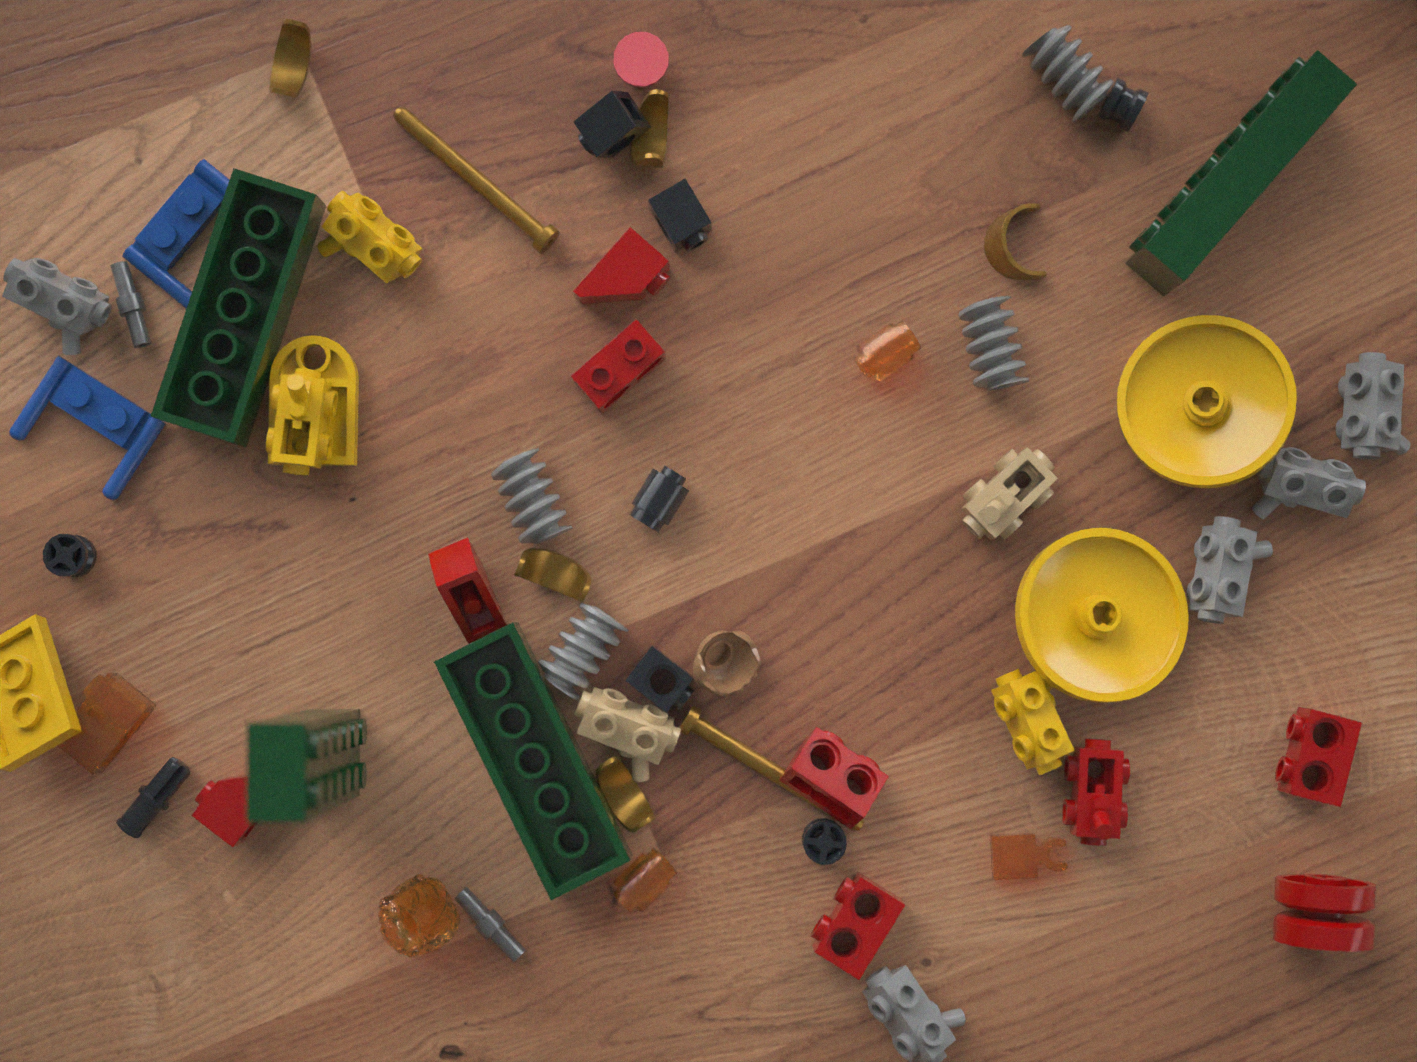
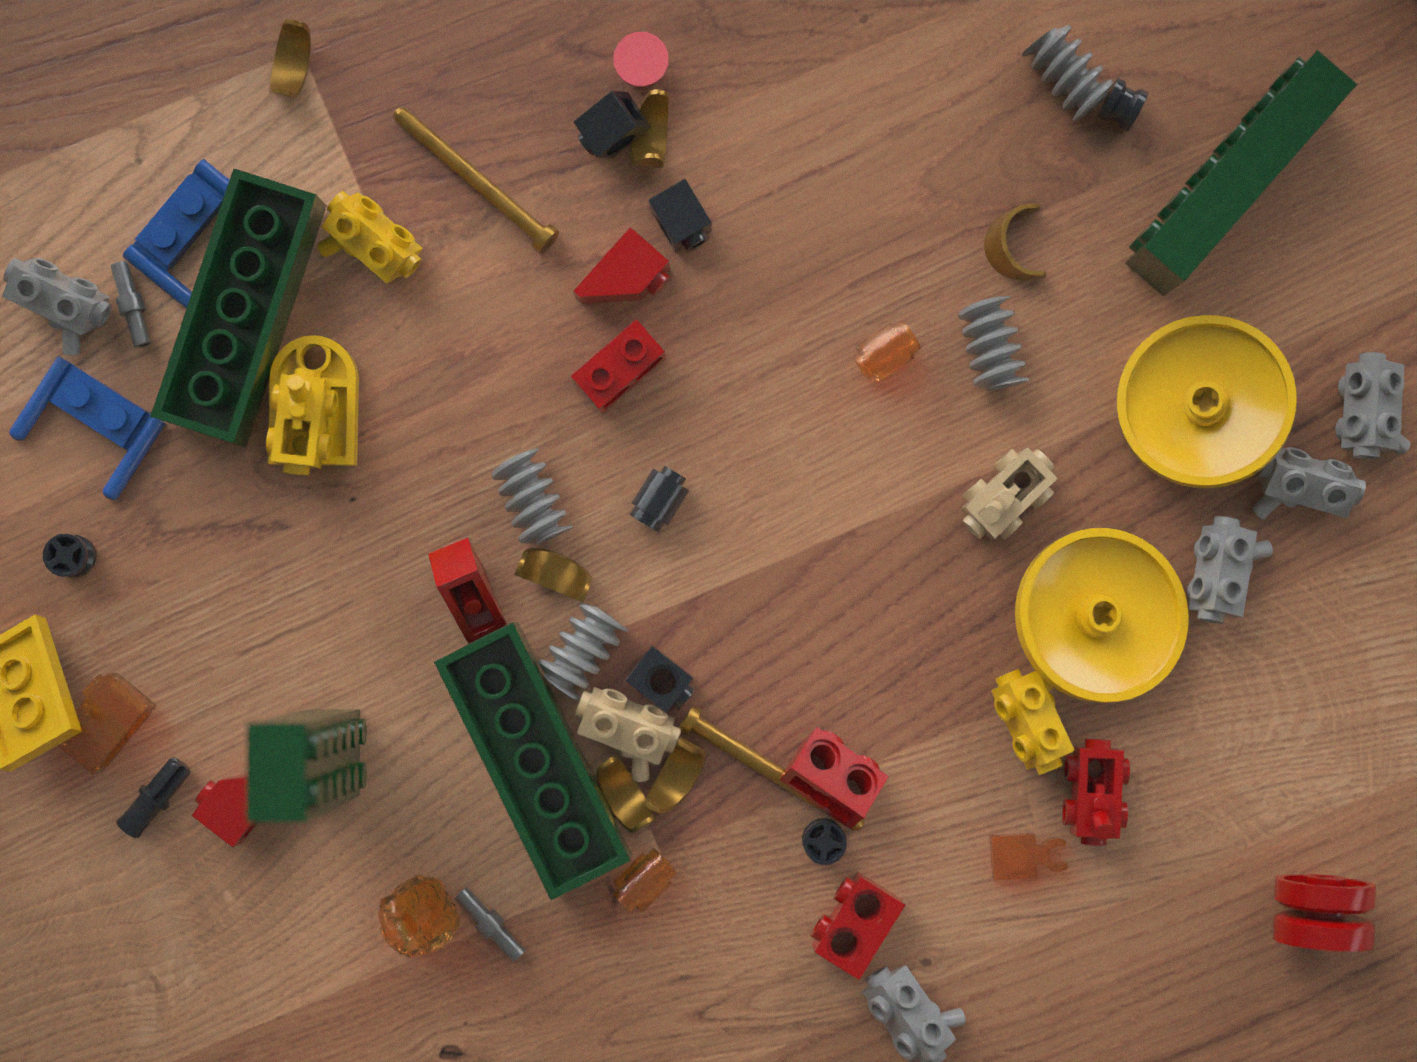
medium nougat hair [693,630,761,697] -> none
red brick [1275,707,1362,808] -> none
none -> pearl gold helmet [644,737,706,813]

